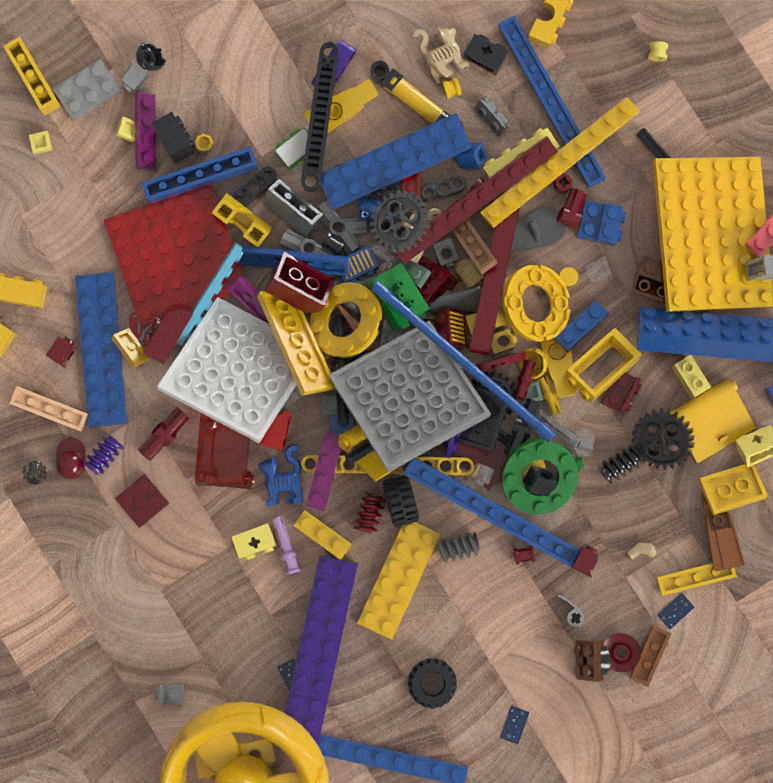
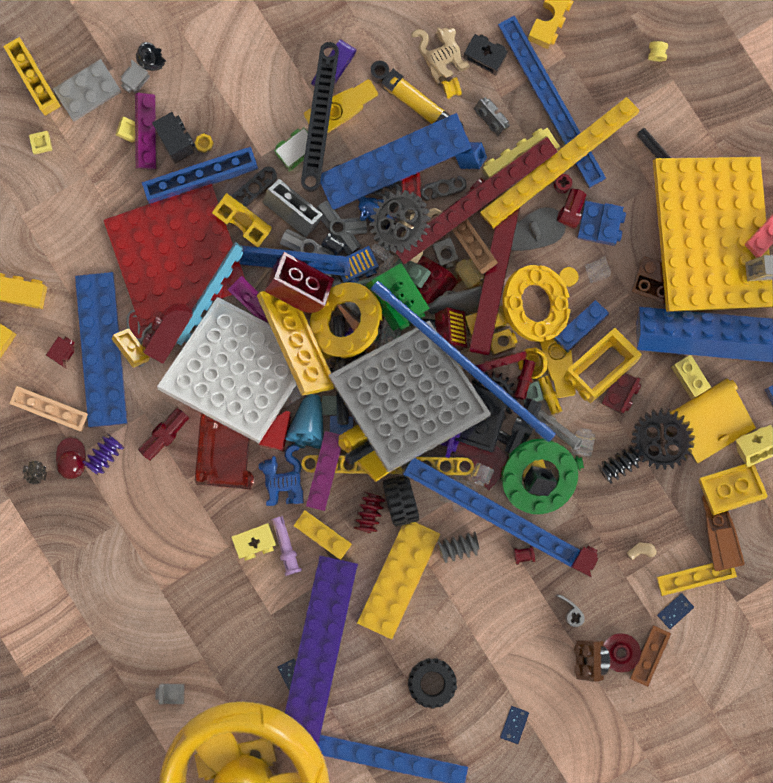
dark red plate [115,474,169,528] -> none
none -> dark azure cone [285,394,324,449]

